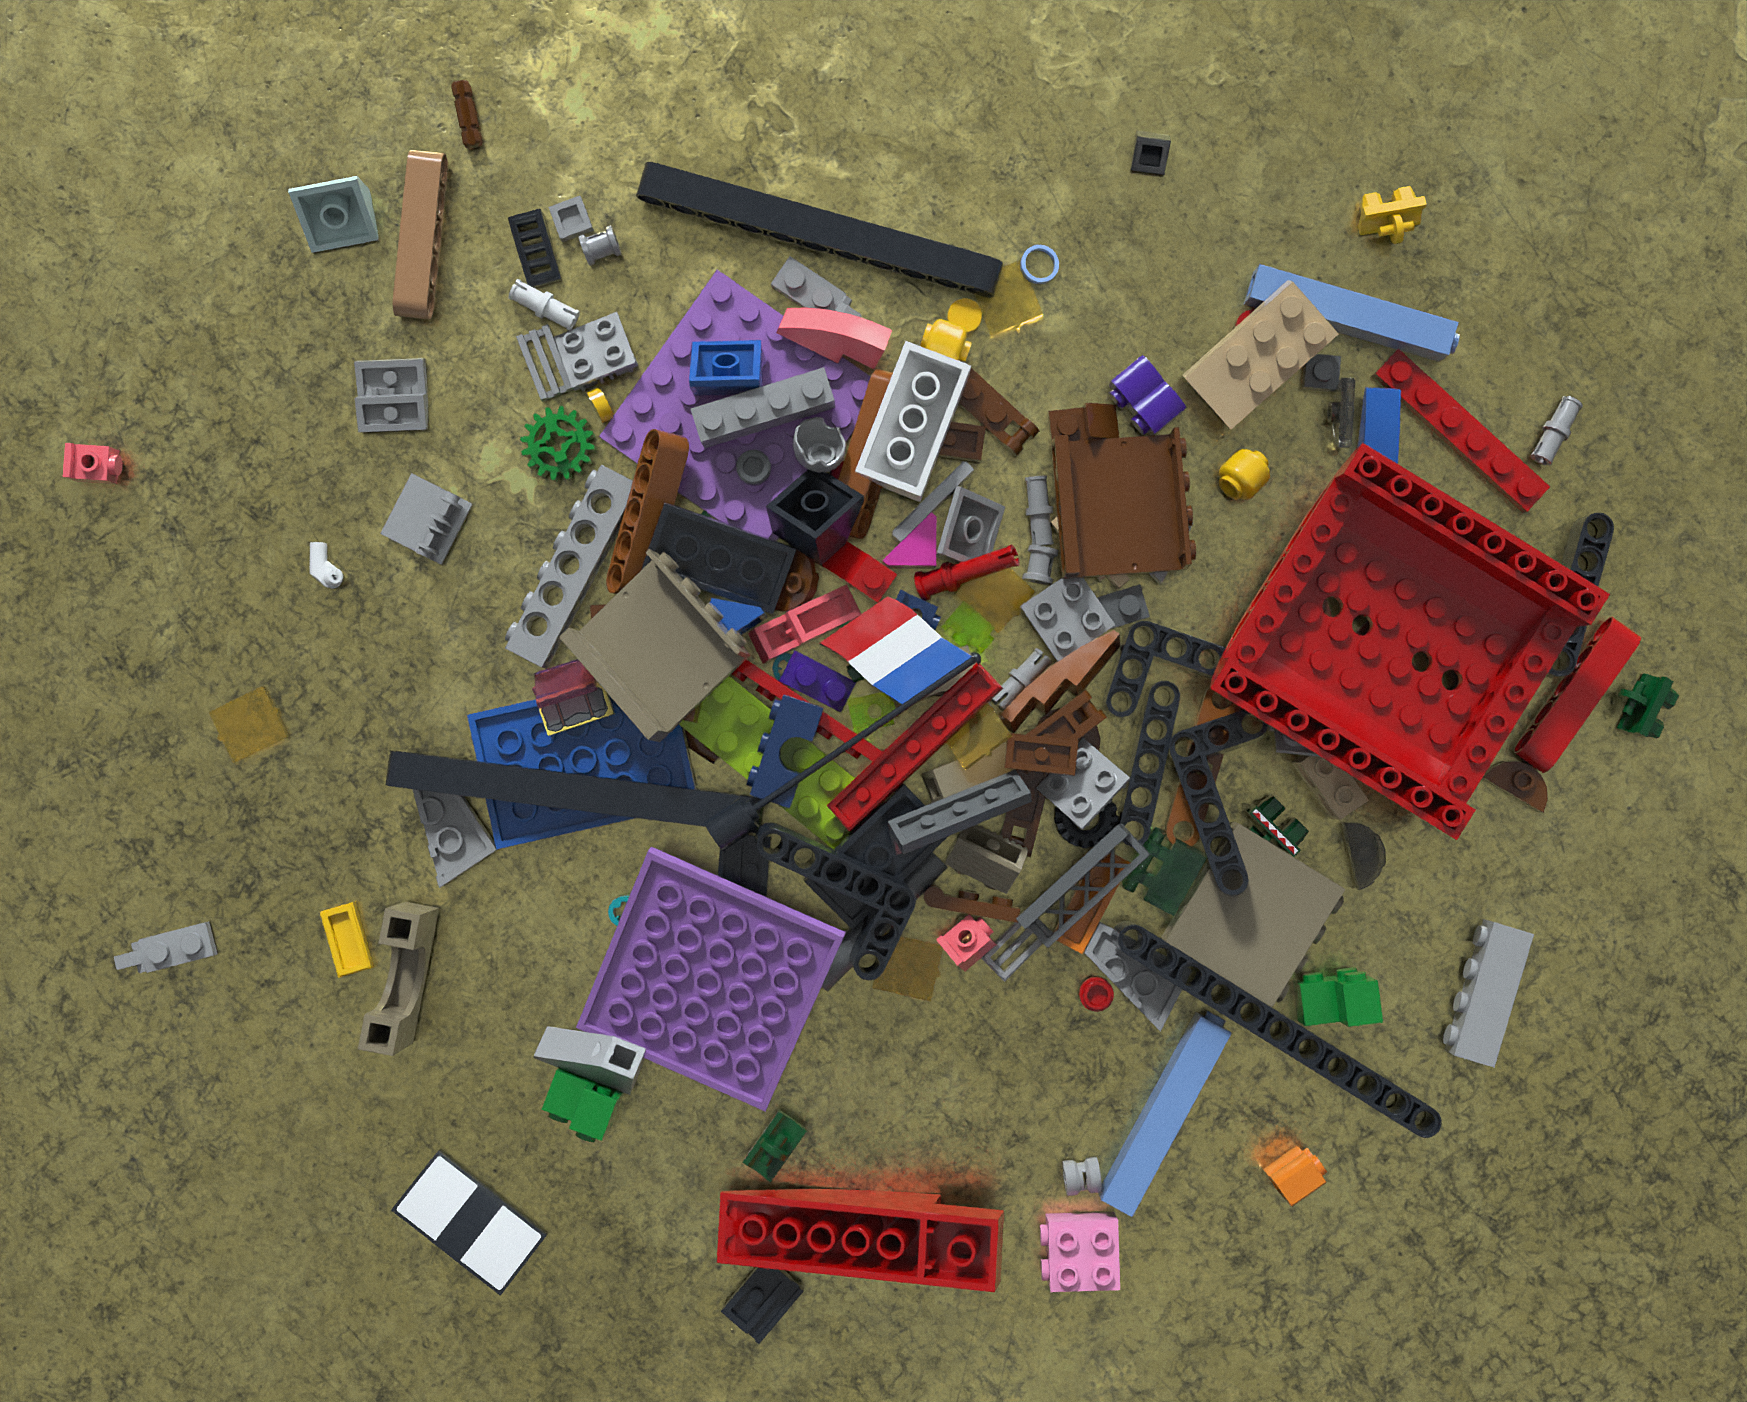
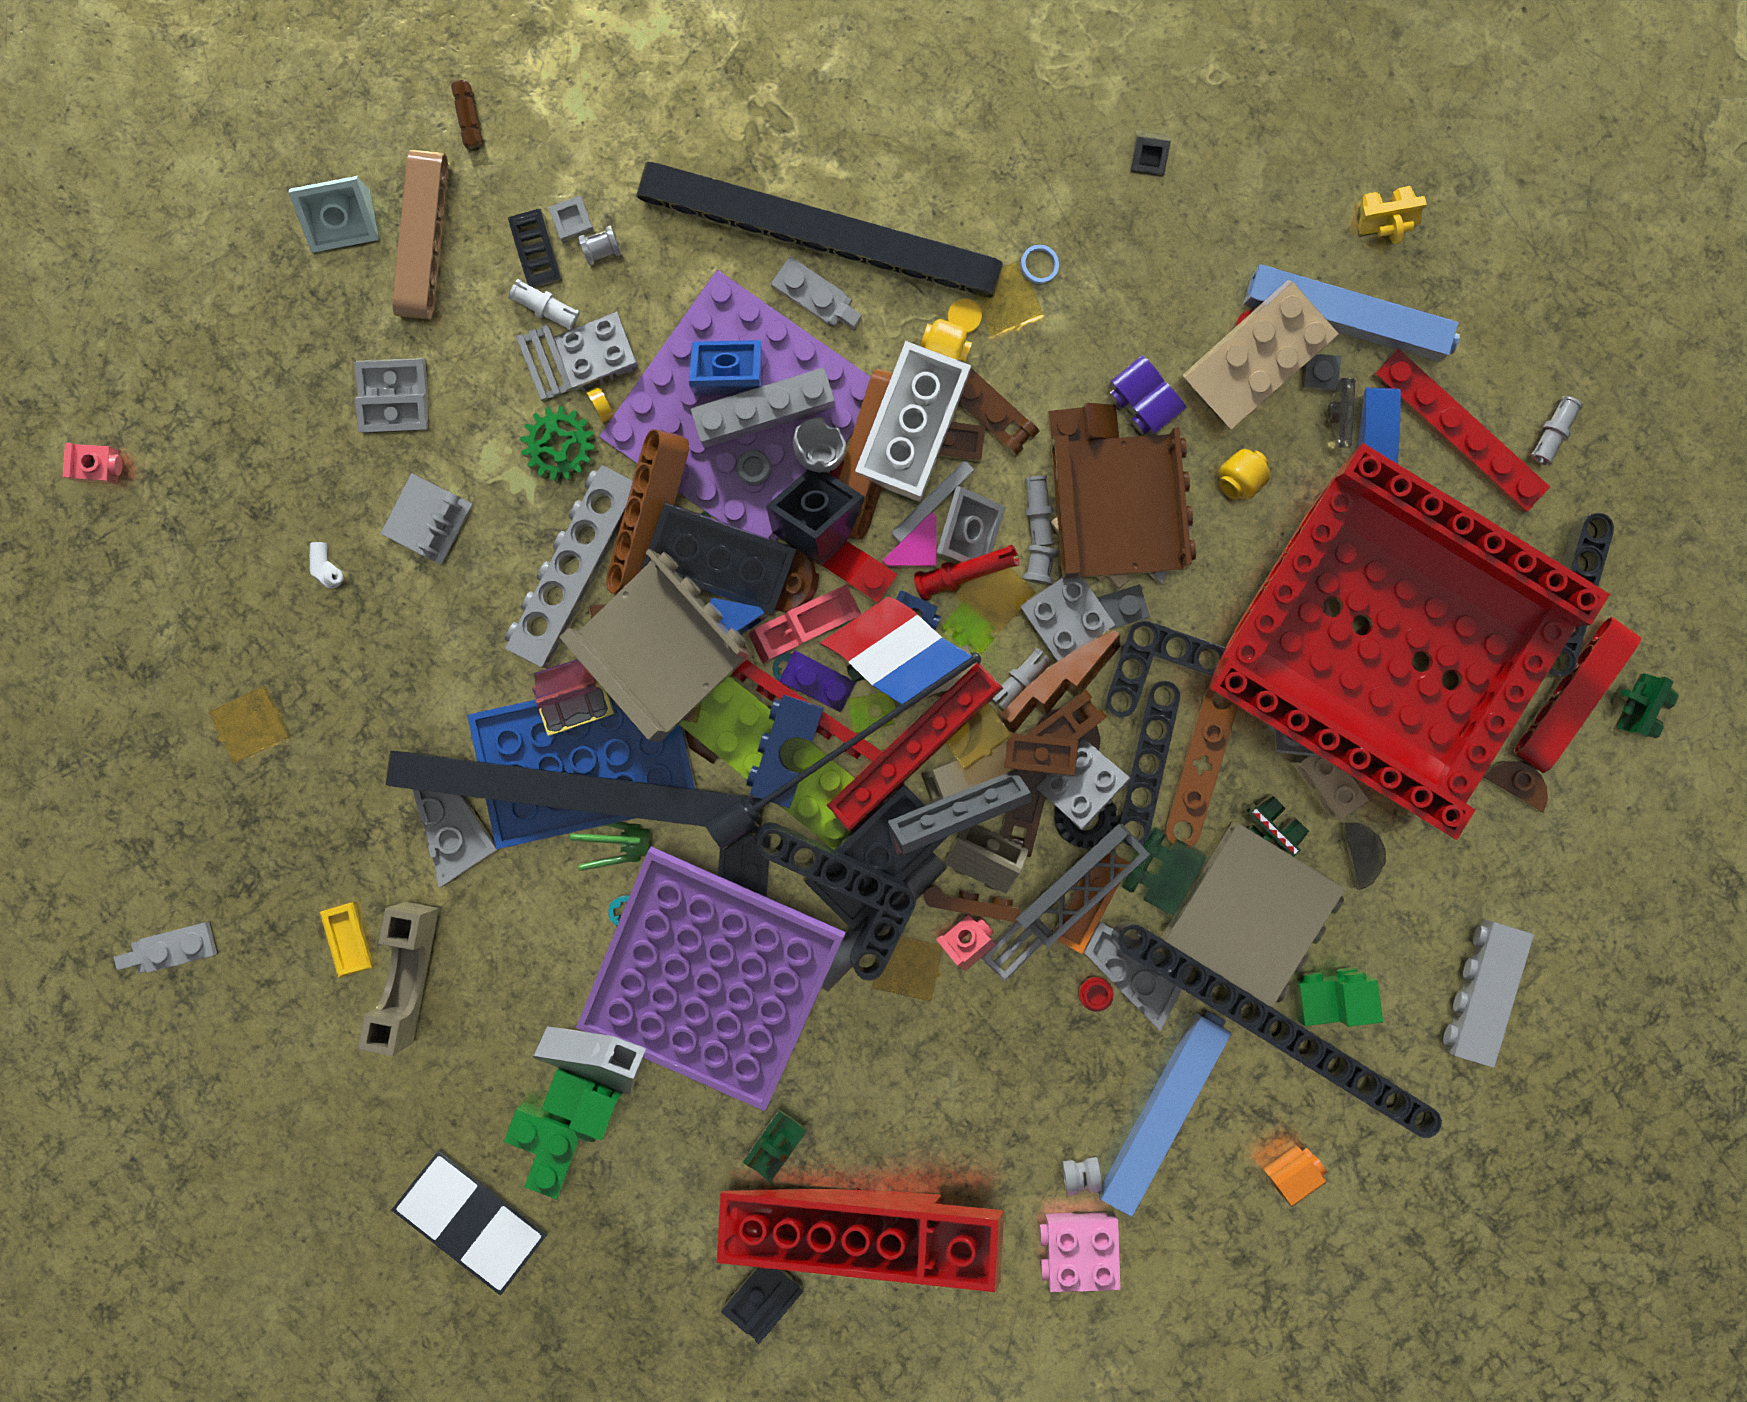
coral slope [776,308,892,369] -> none
black beam [1169,709,1268,897] -> none
none -> green brick [504,1102,582,1200]
none -> bright green plant [569,822,649,871]

